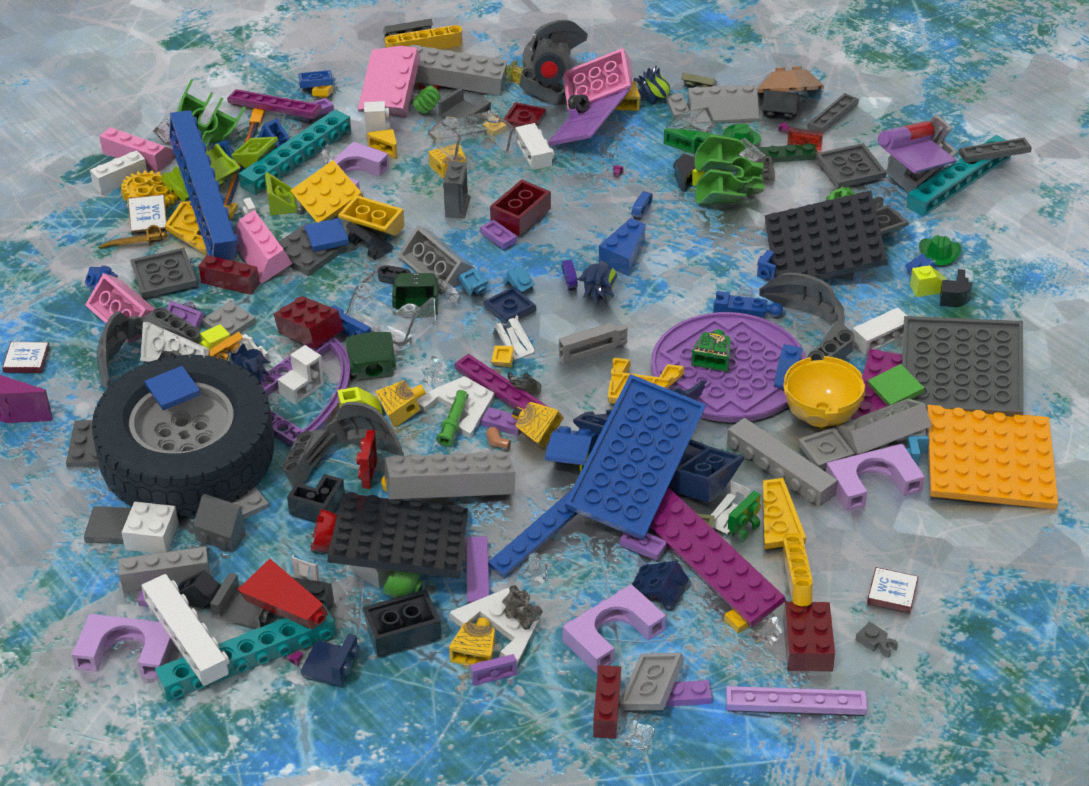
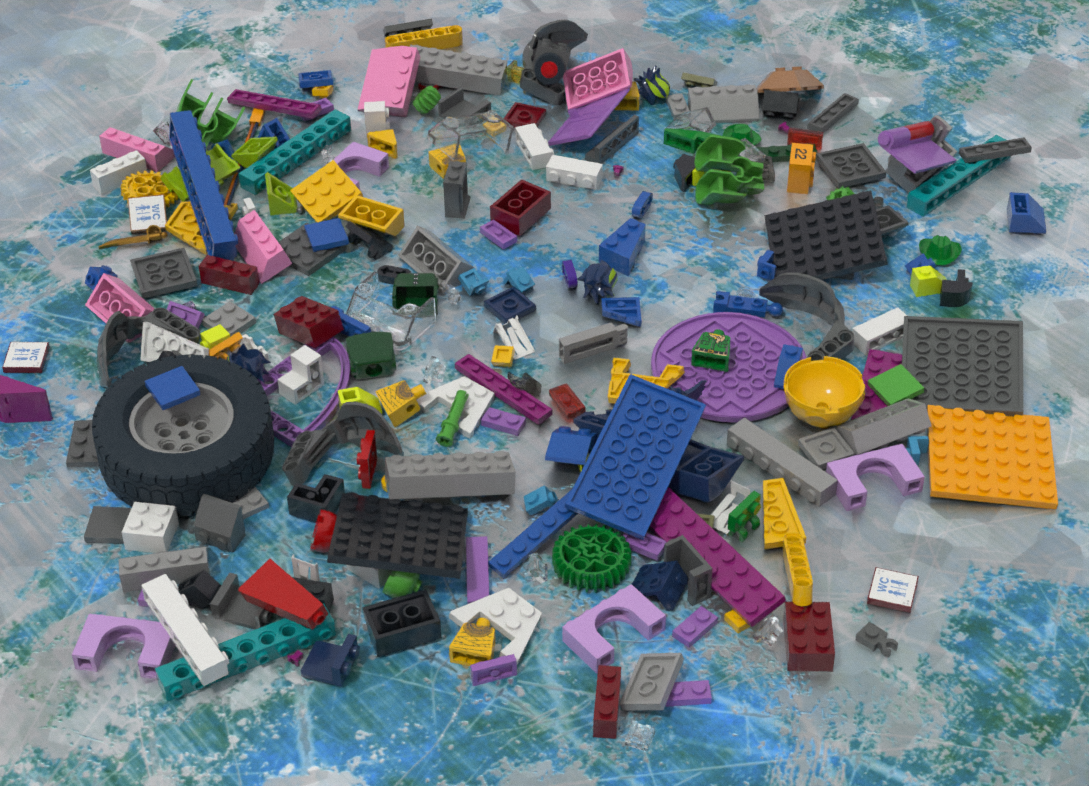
nougat arm [486,427,511,450] -> none
clear smoke hips [502,585,543,630] -> none
yellow torso [512,402,564,450] -> none
pearl dark grey wheel [568,94,590,112] -> none
lavender plate [726,686,867,715] -> none
none -> dark azure bracket [523,485,558,516]
none -> white brick [546,155,603,190]
none -> clear red plate [549,383,586,419]
none -> green gear [552,523,631,593]
none -> dark grey fence [585,115,639,164]
none -> blue wing [601,297,642,327]
none -> dark grey panel [664,535,713,606]
none -> medium lavender plate [672,606,718,648]
none -> light orange brick [787,143,816,194]
none -> blue slope [1007,192,1046,234]

